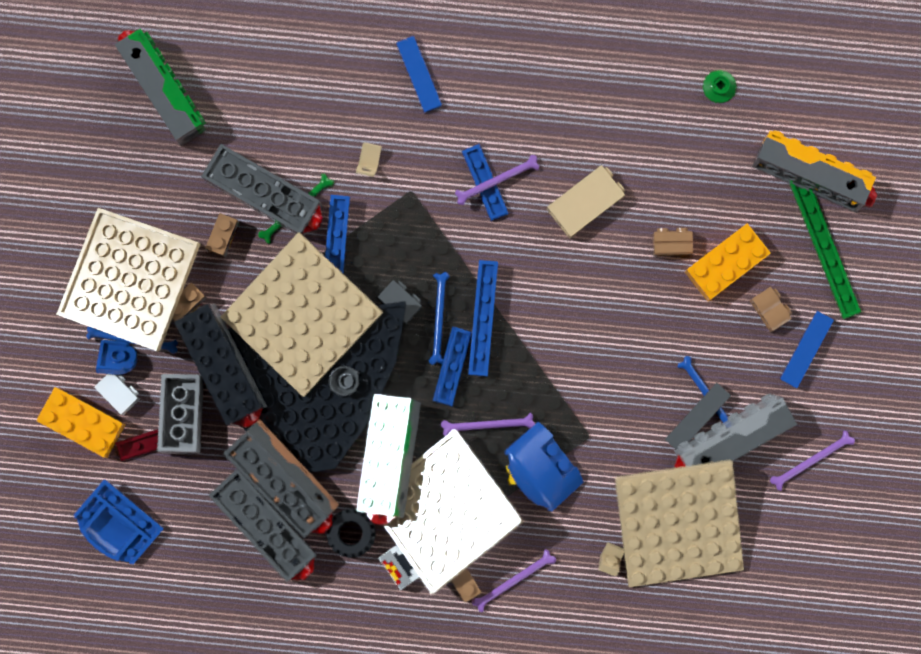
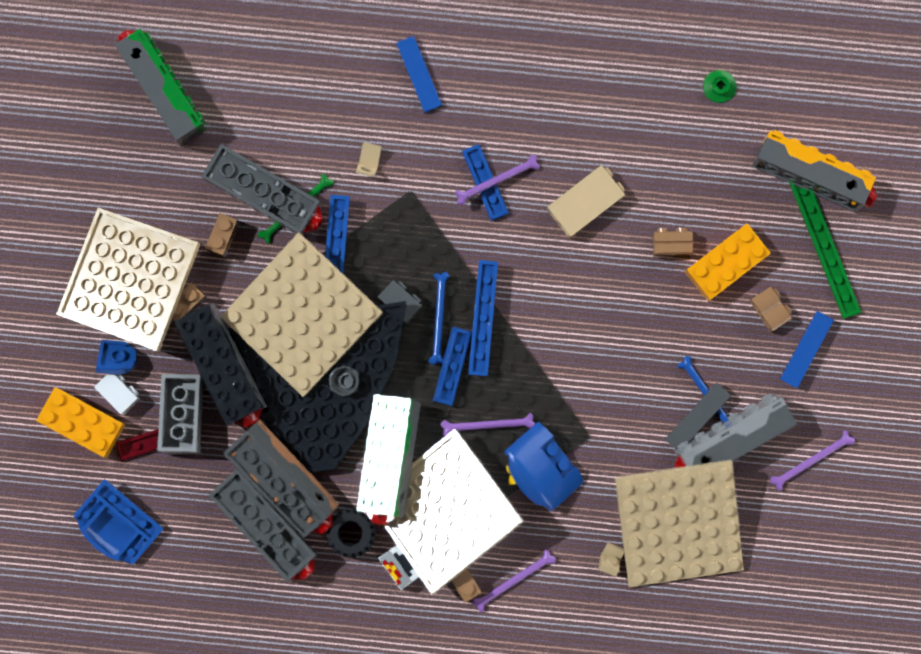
blue piece [86,326,178,354] -> none

